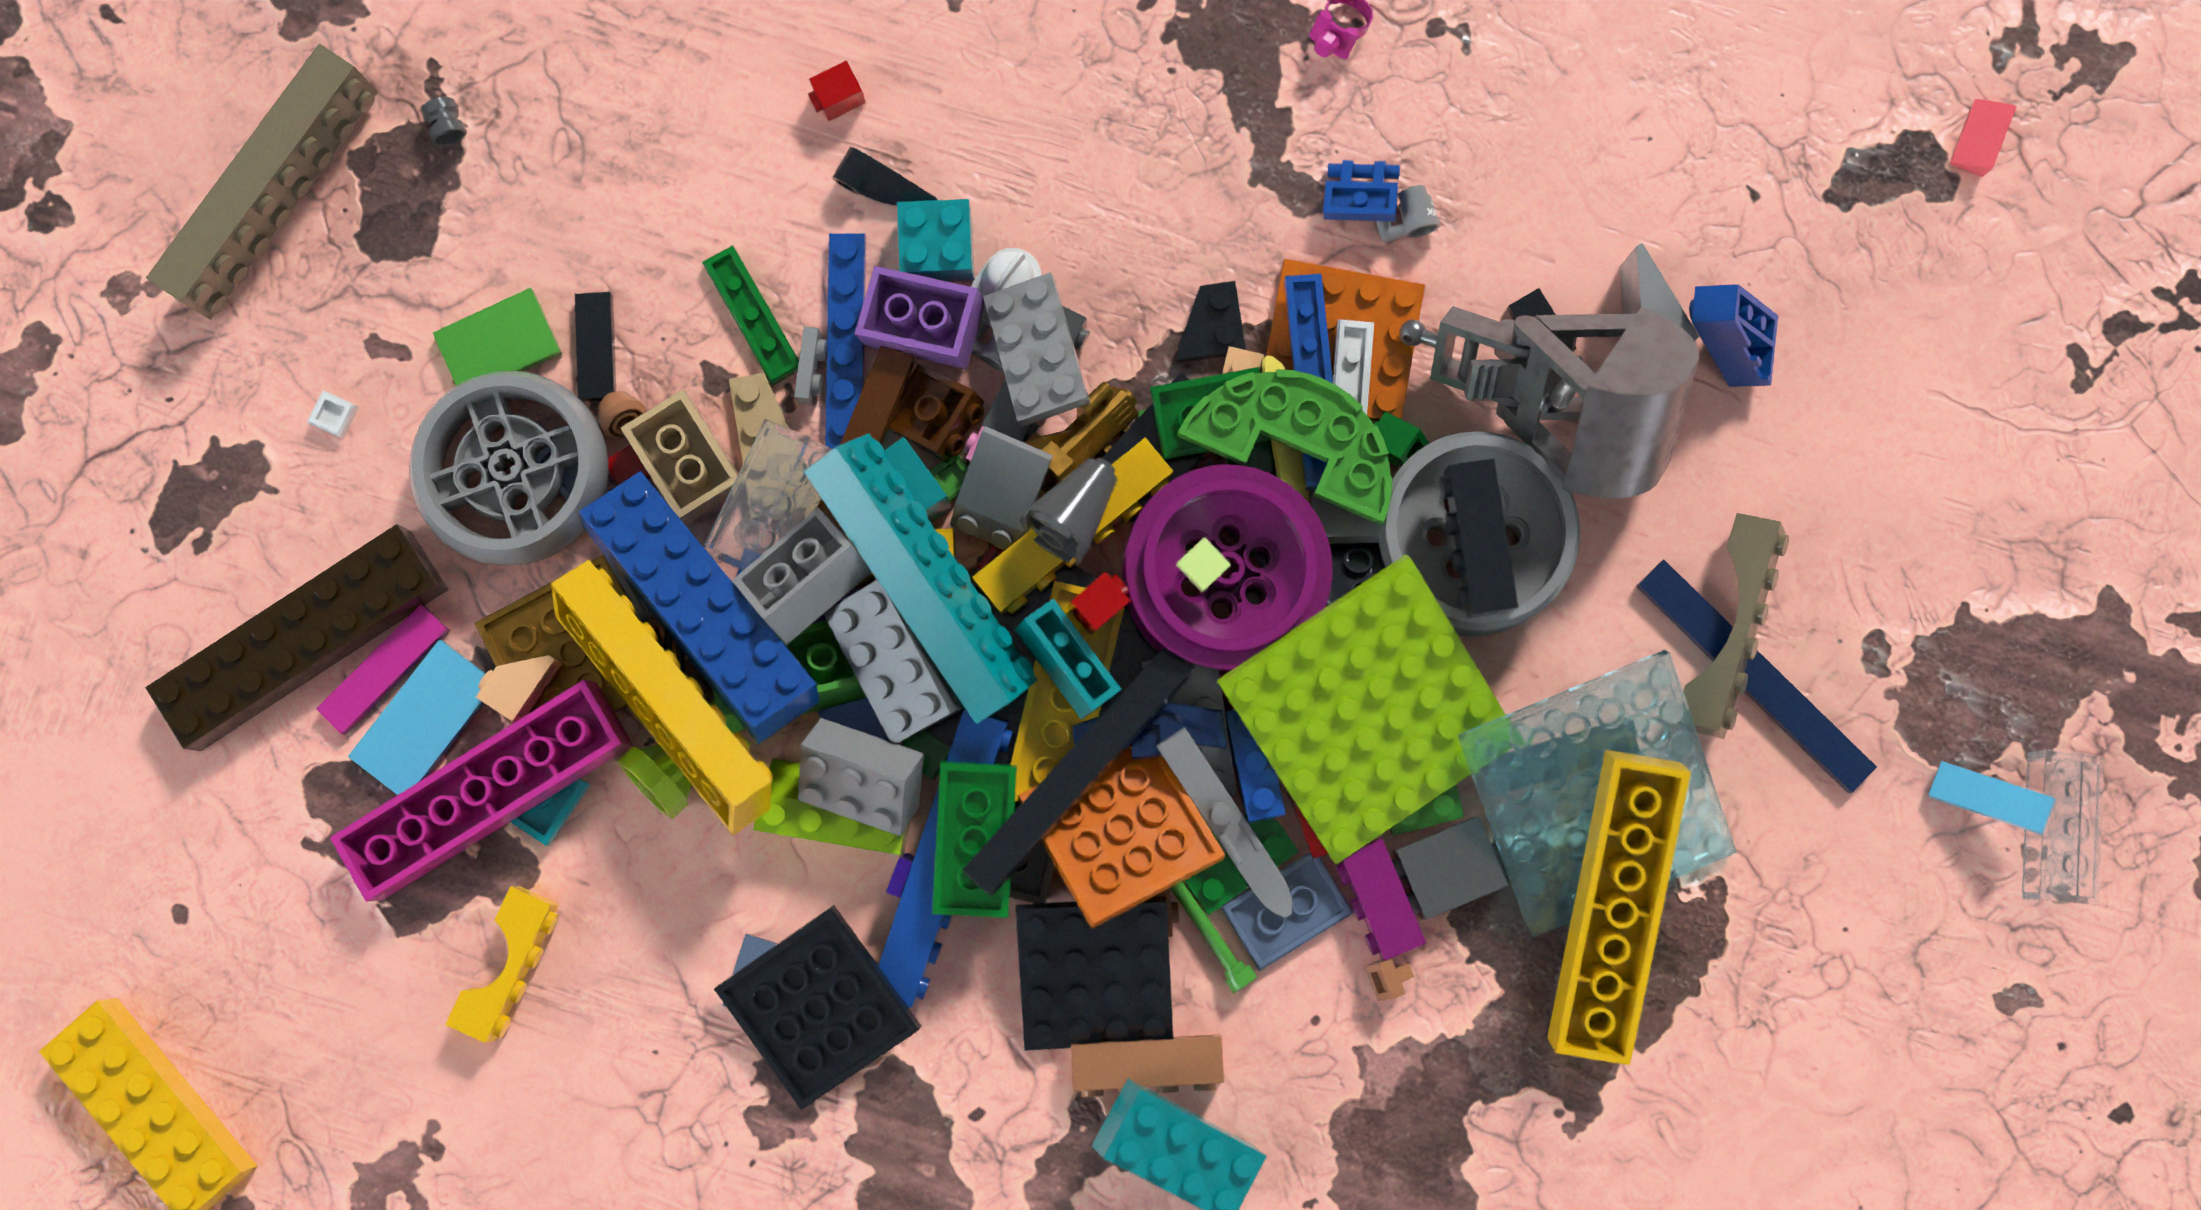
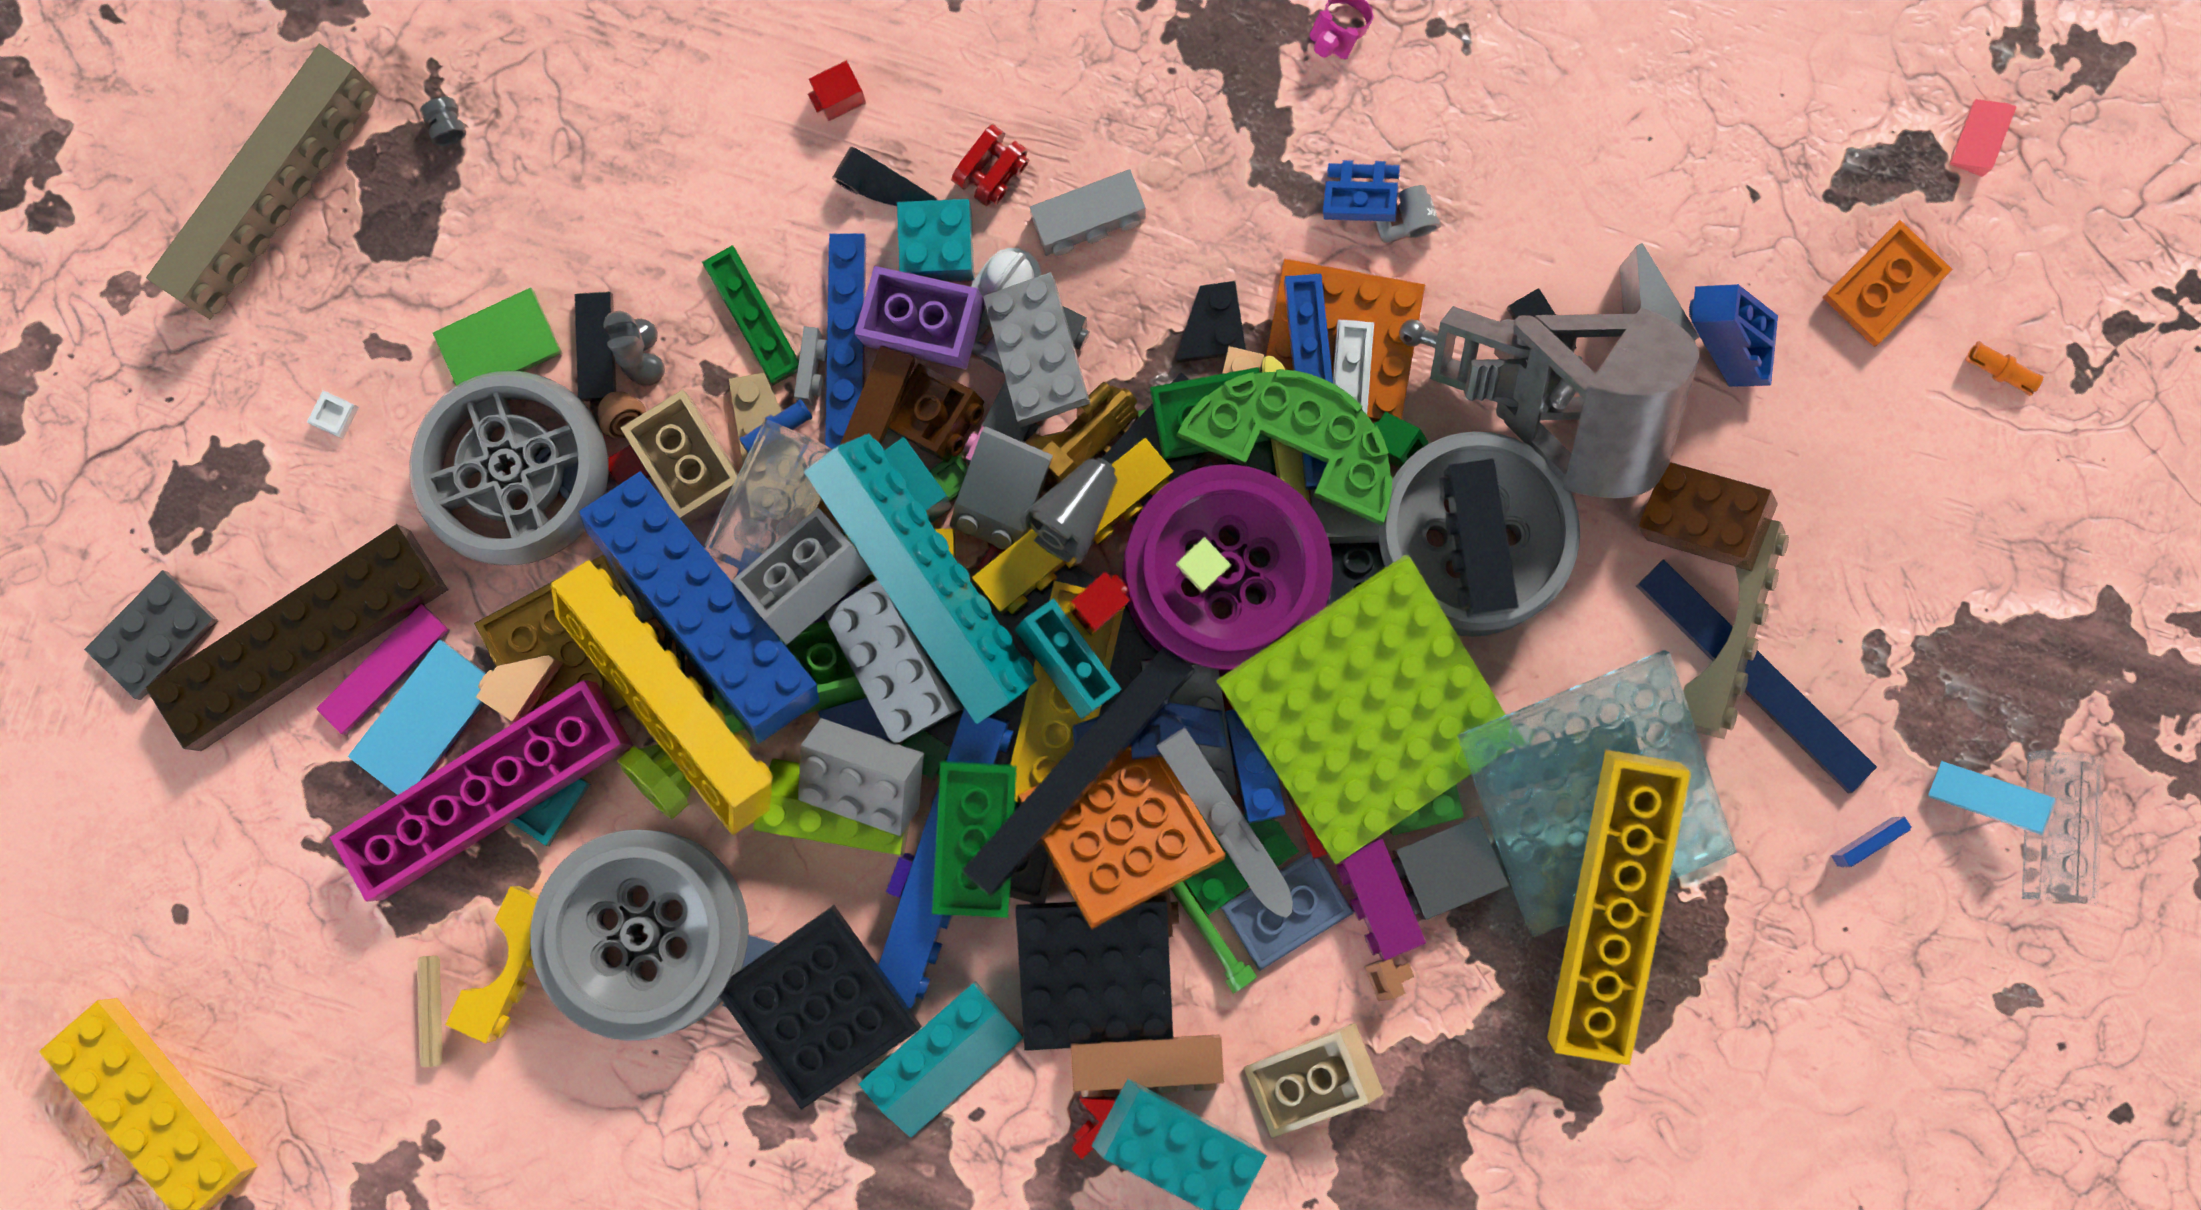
none -> dark grey plate [84,570,219,700]
none -> tan axle [417,955,443,1067]
none -> light grey wheel [530,829,749,1041]
none -> dark grey piece [603,311,665,386]
none -> blue pin [739,399,813,458]
none -> teal slope [859,981,1024,1138]
none -> red brick [951,124,1030,206]
none -> light grey brick [1029,169,1146,256]
none -> red slope [1072,1095,1117,1160]
none -> tan slope [1243,1023,1384,1138]
none -> reddish brown brick [1638,462,1778,571]
none -> orange plate [1822,220,1953,347]
none -> blue tile [1830,816,1912,867]
none -> orange pin [1966,341,2044,396]

